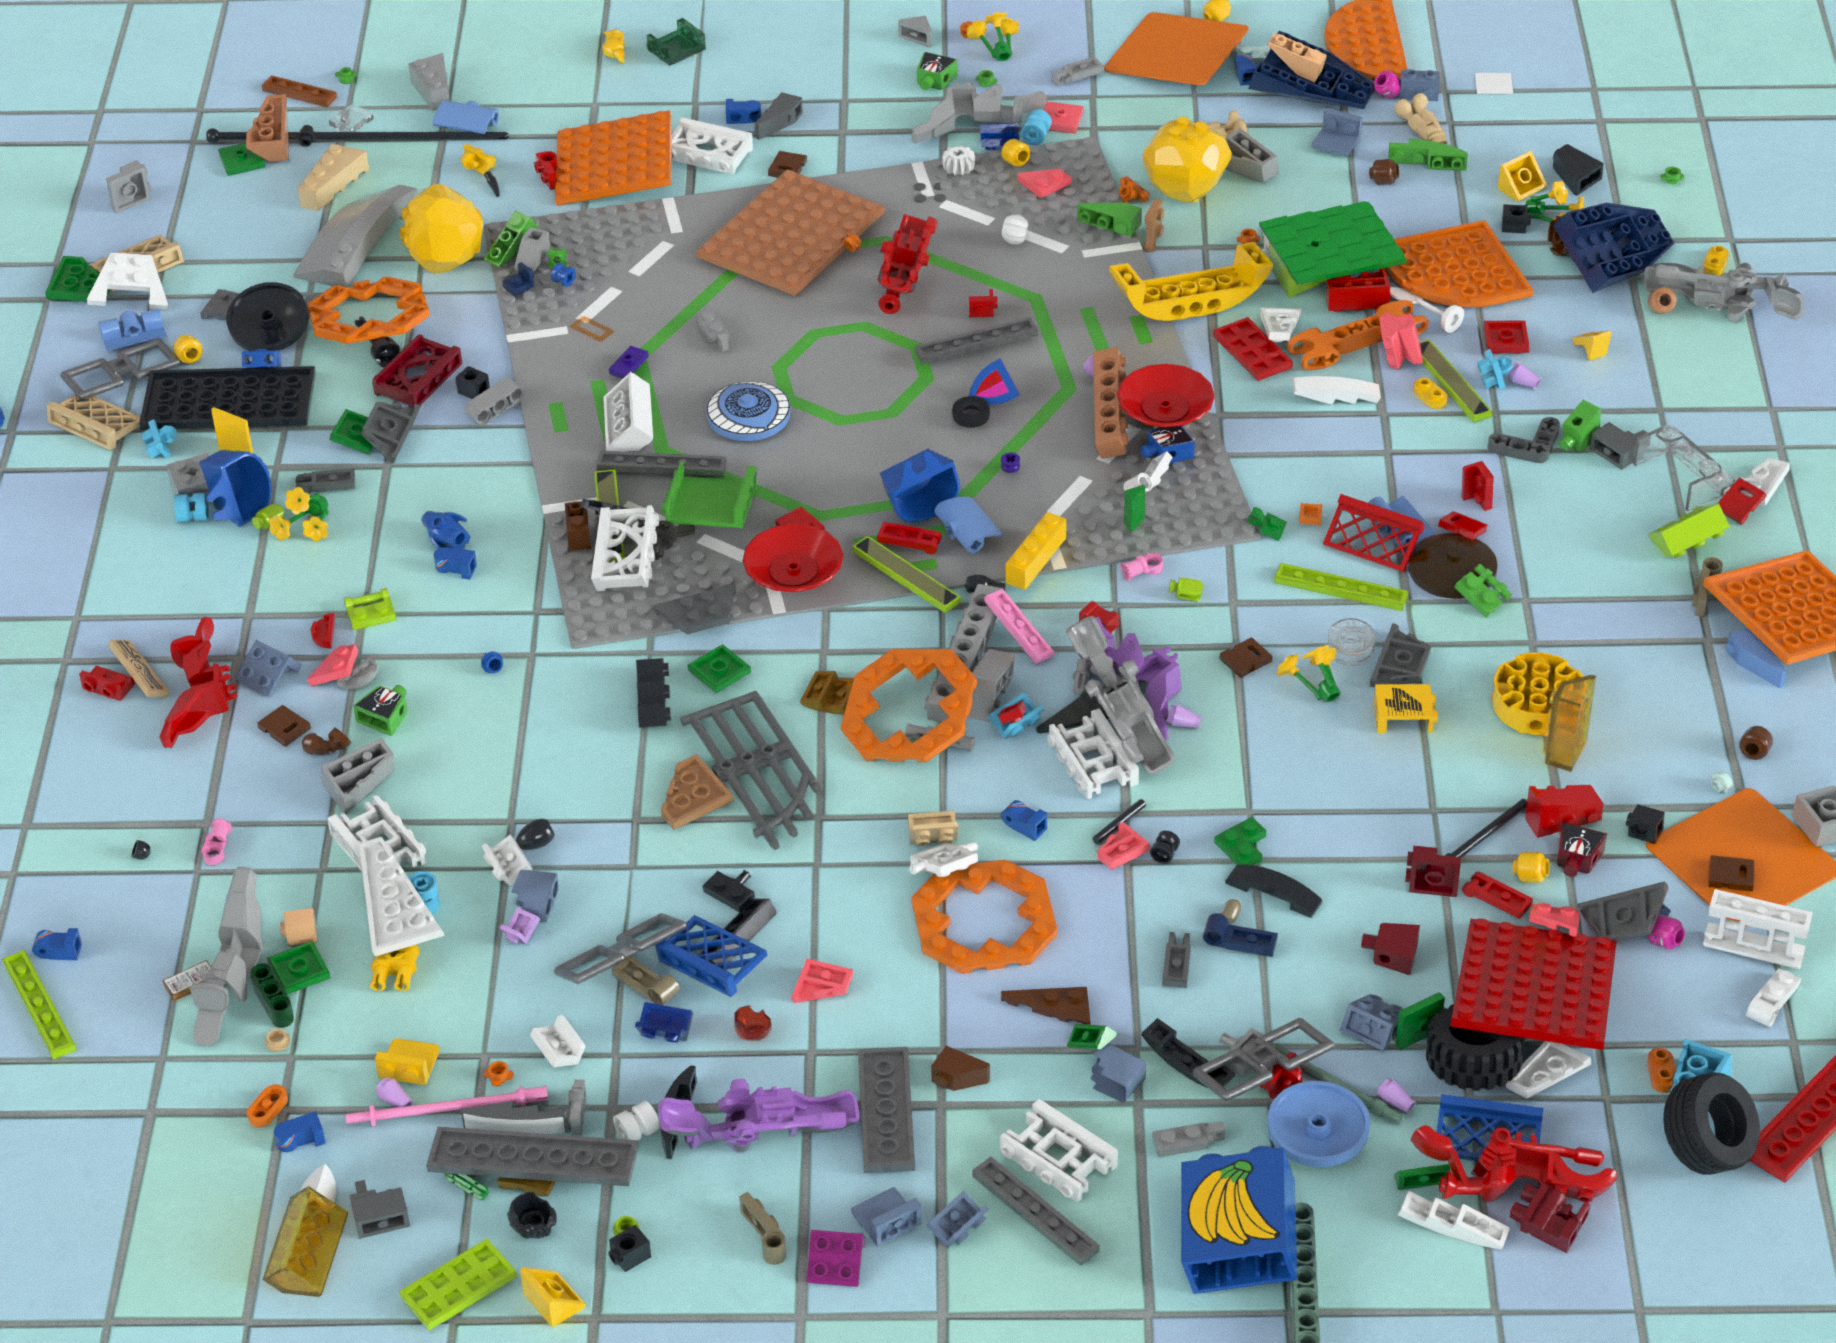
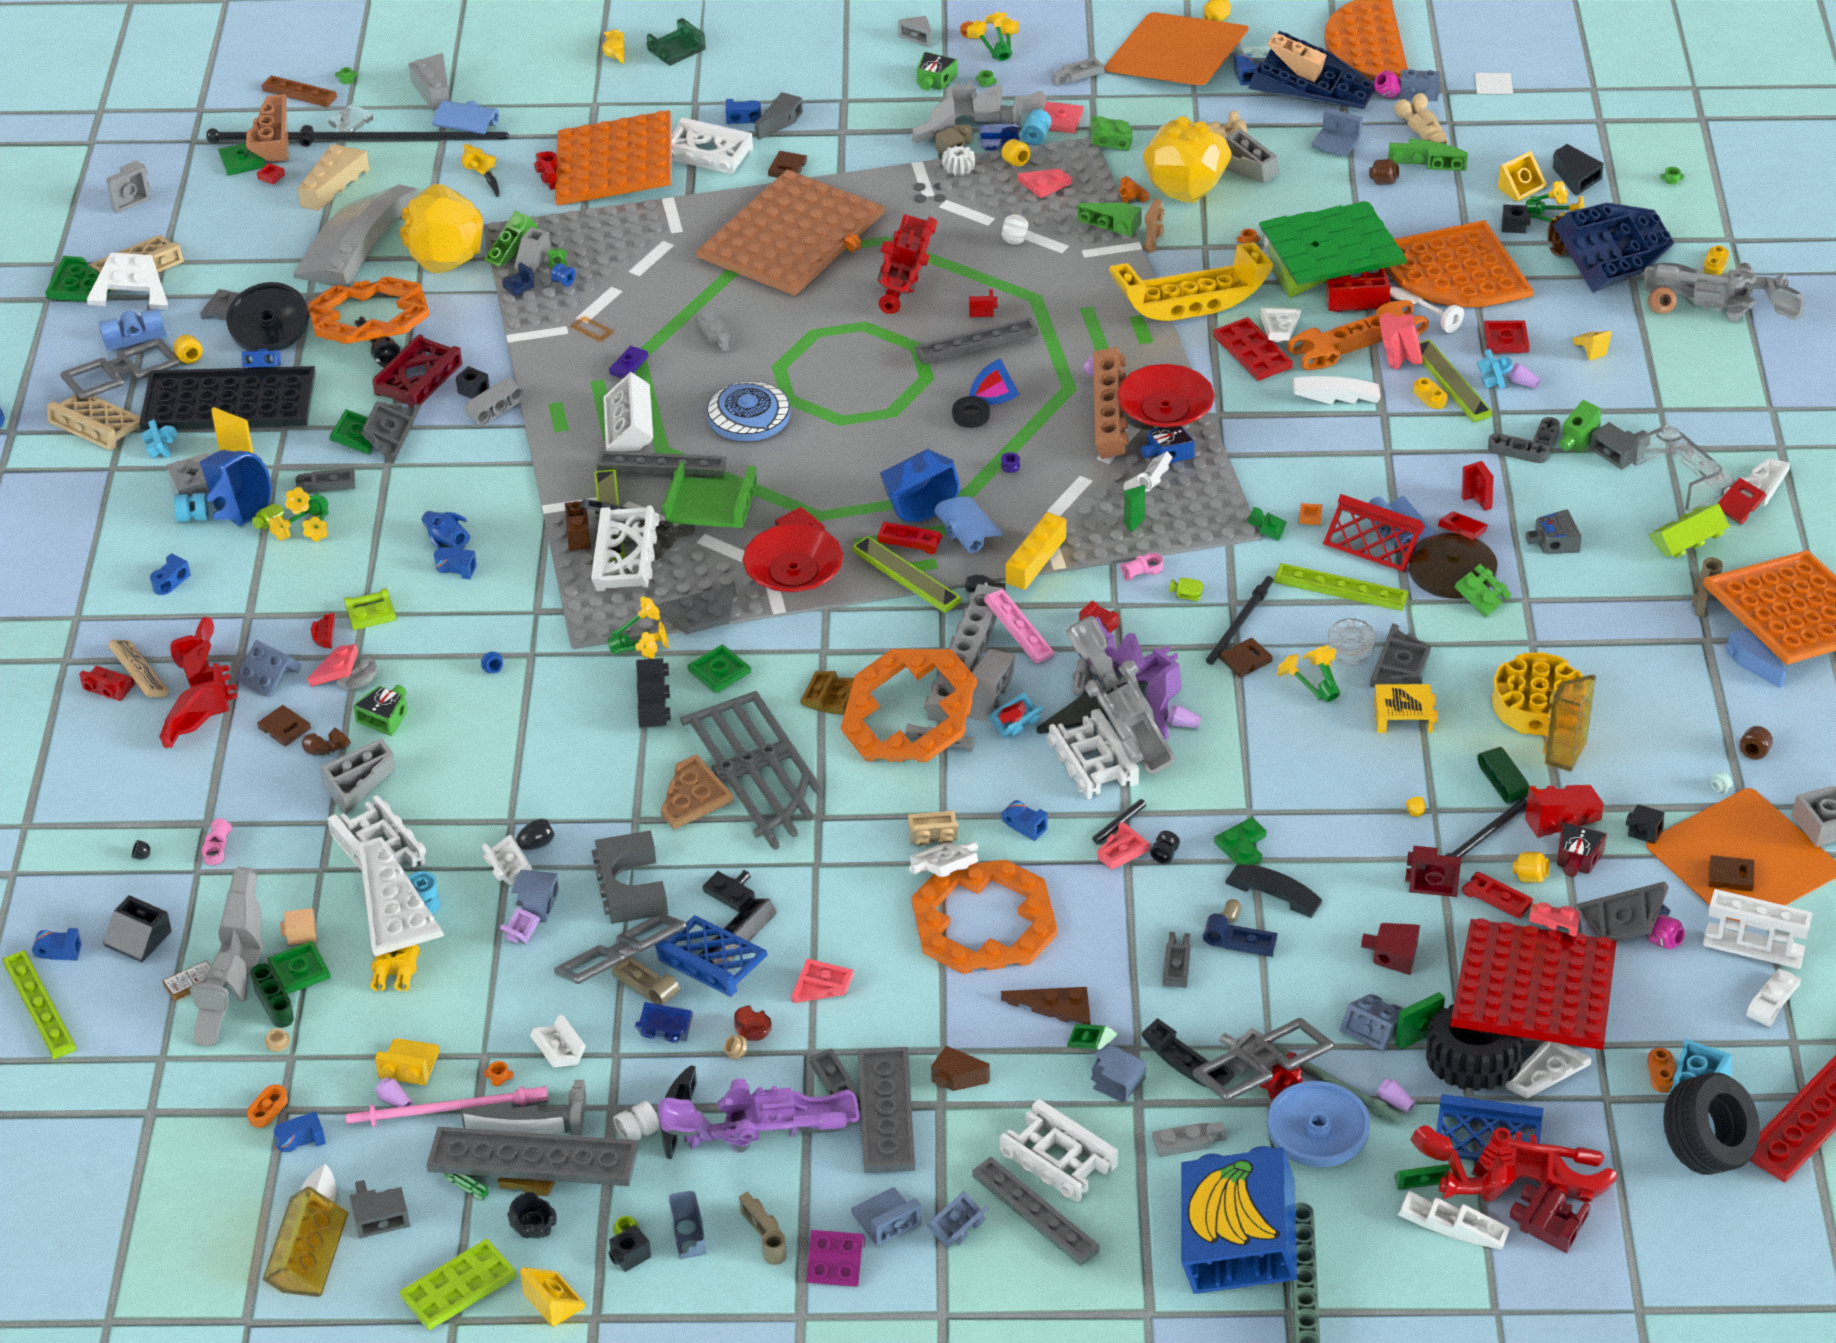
none -> black slope [103,895,172,963]
none -> blue leg [150,553,191,595]
none -> red plate [257,163,285,185]
none -> dark grey arch [592,830,668,924]
none -> yellow plant [608,596,669,659]
none -> sand blue piece [669,1191,706,1259]
none -> tan plate [724,1035,747,1060]
none -> dark grey hinge [809,1048,860,1103]
none -> dark tan brick [935,124,973,155]
none -> bright green plate [1090,116,1133,151]
none -> black bar [1206,576,1274,665]
none -> yellow hinge [1406,797,1426,817]
none -> dark green beam [1477,747,1529,804]
none -> dark grey torso [1526,509,1582,554]

